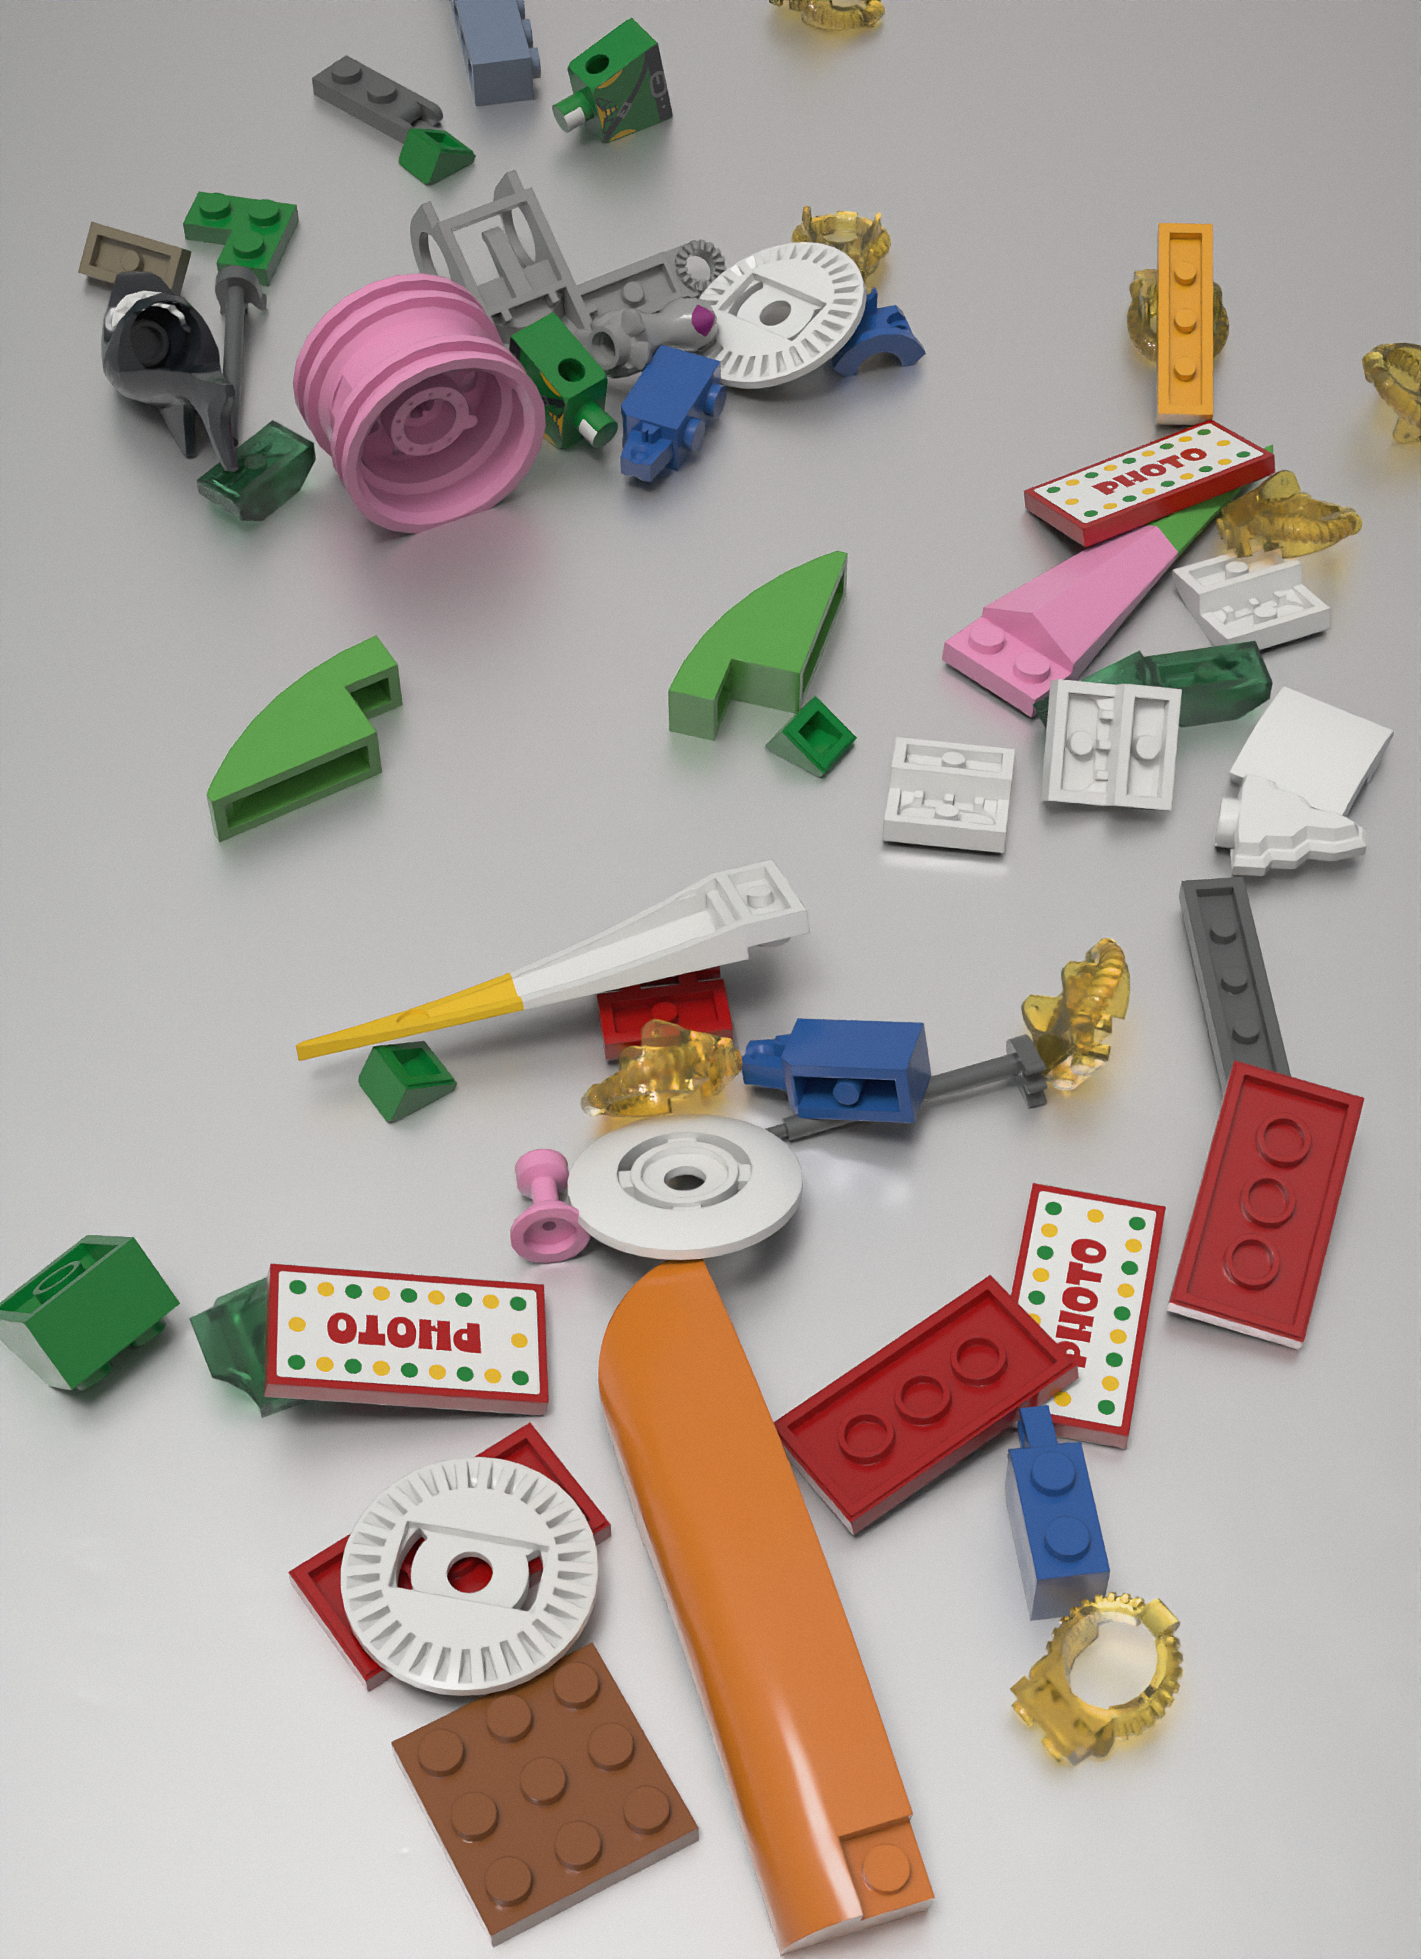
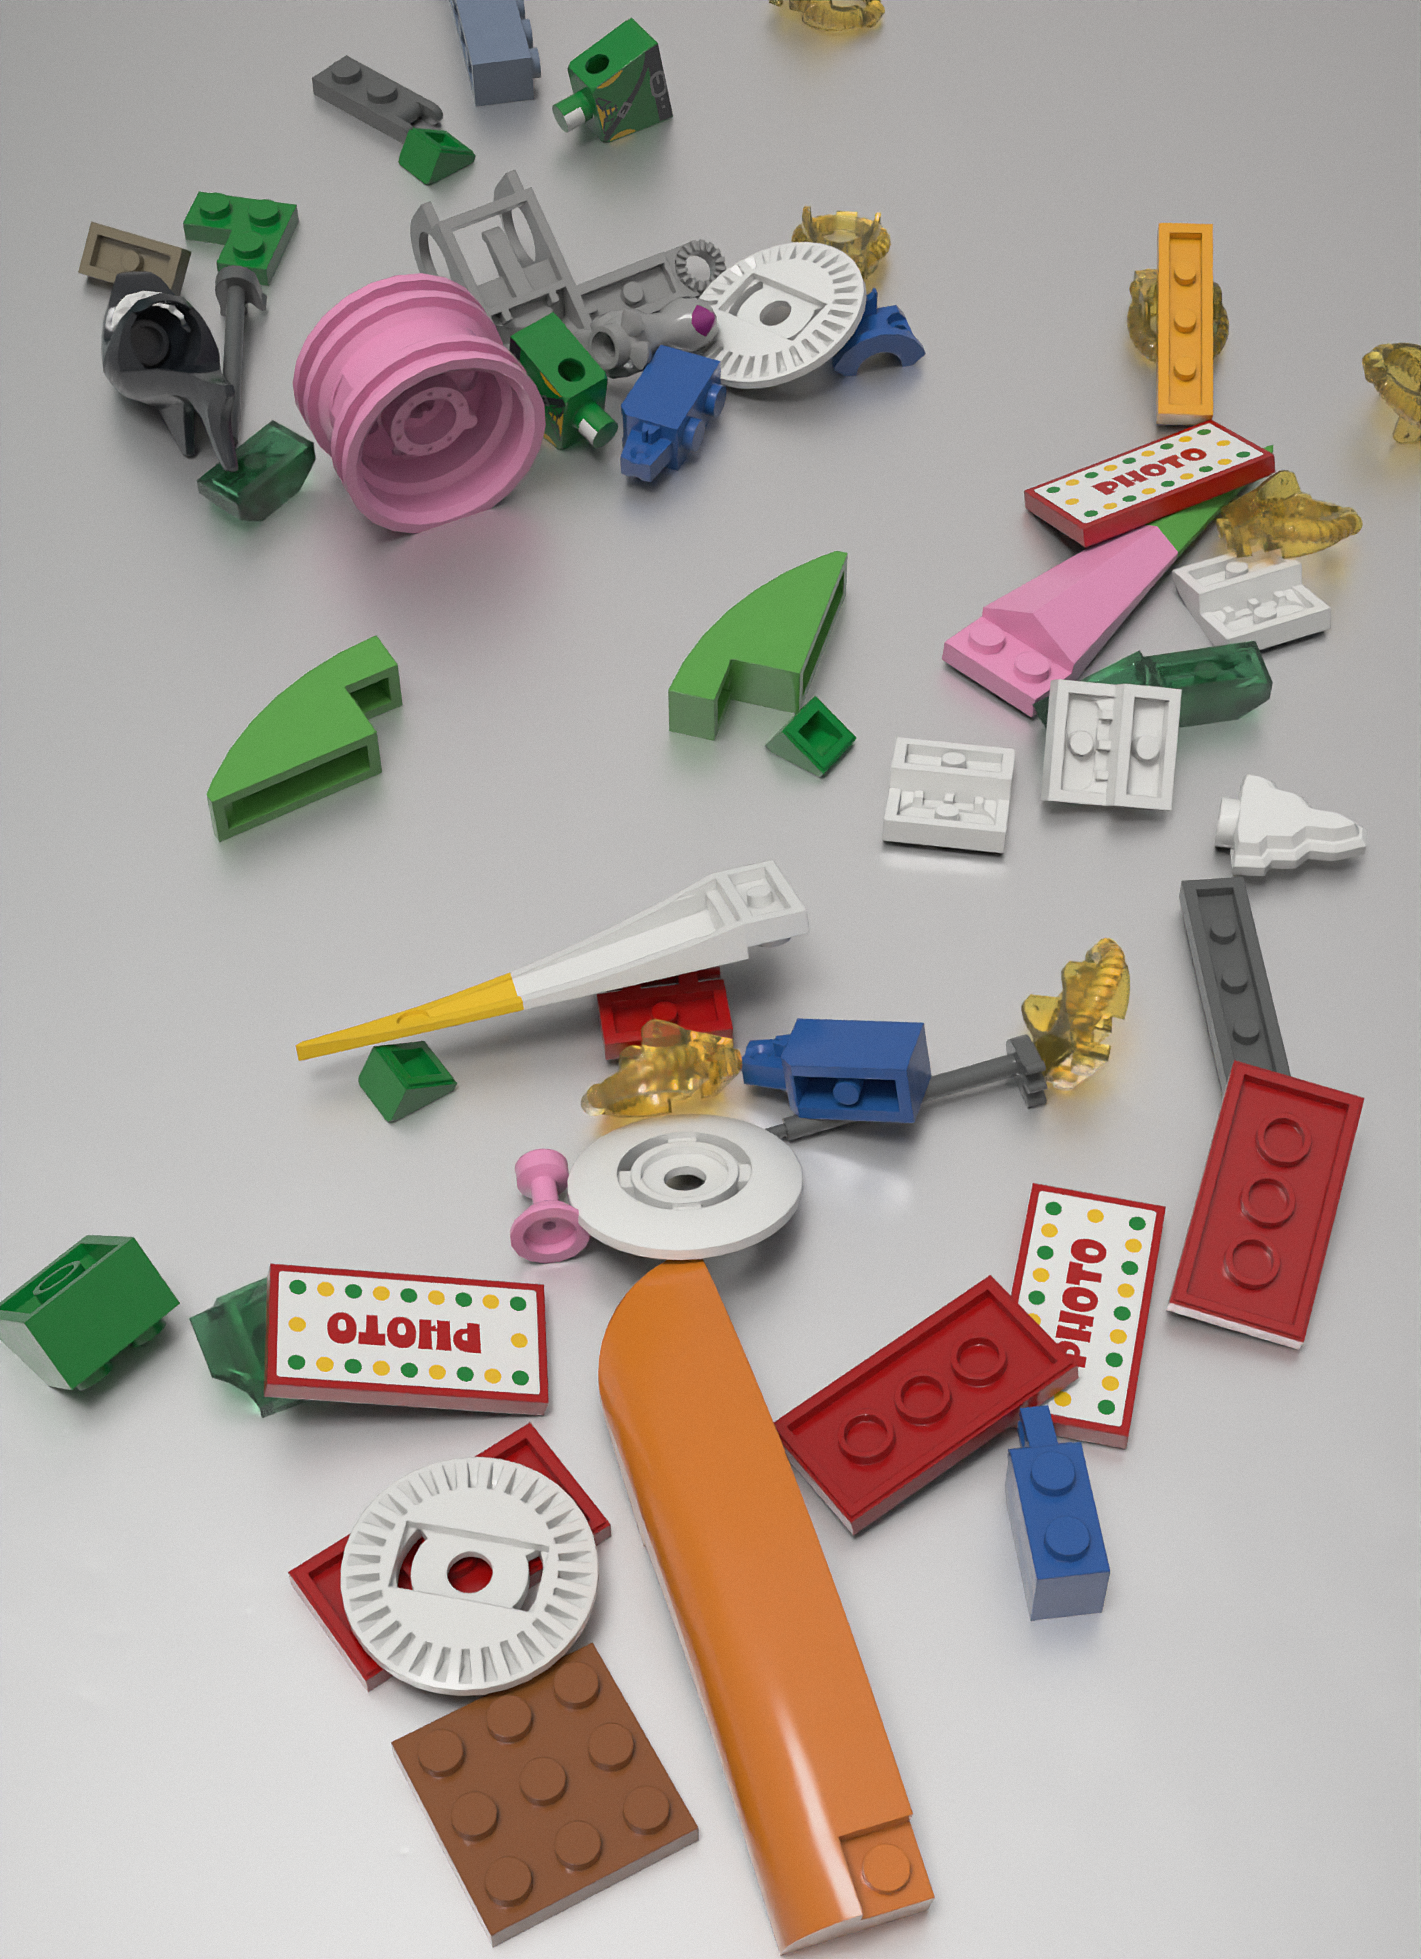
clear yellow piece [1010,1592,1183,1767] -> none
white slope [1229,686,1394,817] -> none

